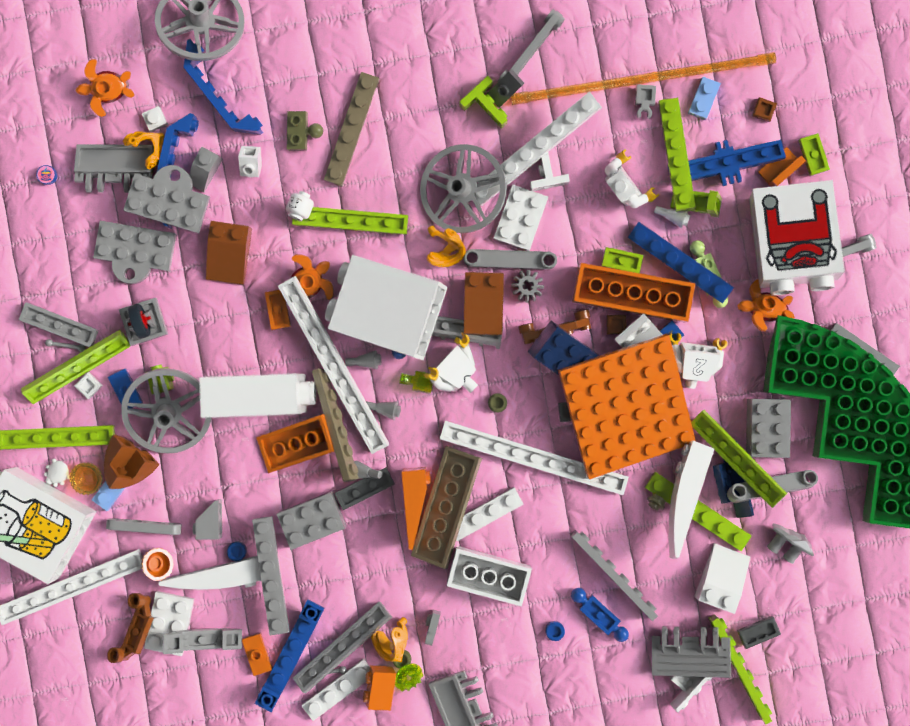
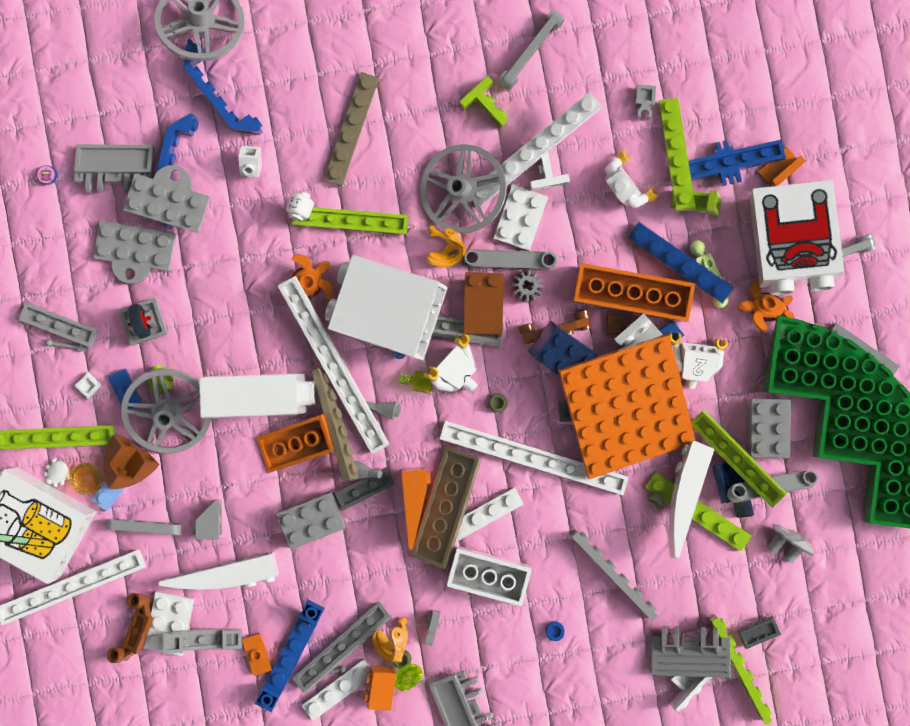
lime plate [21,330,131,404] -> none
orange animal [75,59,135,117] -> none
light orange helmet [123,131,164,169] -> none
orange hat [141,547,174,581] -> none
white plate [142,106,168,132] -> none
light grey slope [189,147,223,193] -> none
dark orange slope [206,221,252,285] -> none
blue tile [227,541,247,561] -> none
light grey plate [252,516,290,635] -> none
orange plate [265,290,291,330] -> none
olive plate [287,111,324,151] -> none
light grey cone [345,350,382,369] -> none
dark grey plate [487,69,525,108] -> none
clear yellow piece [511,52,776,105] -> none
blue plate [571,588,629,642] -> none
lime plate [601,247,643,273] -> none
white cone [654,206,691,229] -> none
light blue plate [688,76,721,120] -> none
white slope [694,543,751,614] -> none
dark orange tile [752,97,777,122] -> none
lime plate [798,133,830,176] -> none

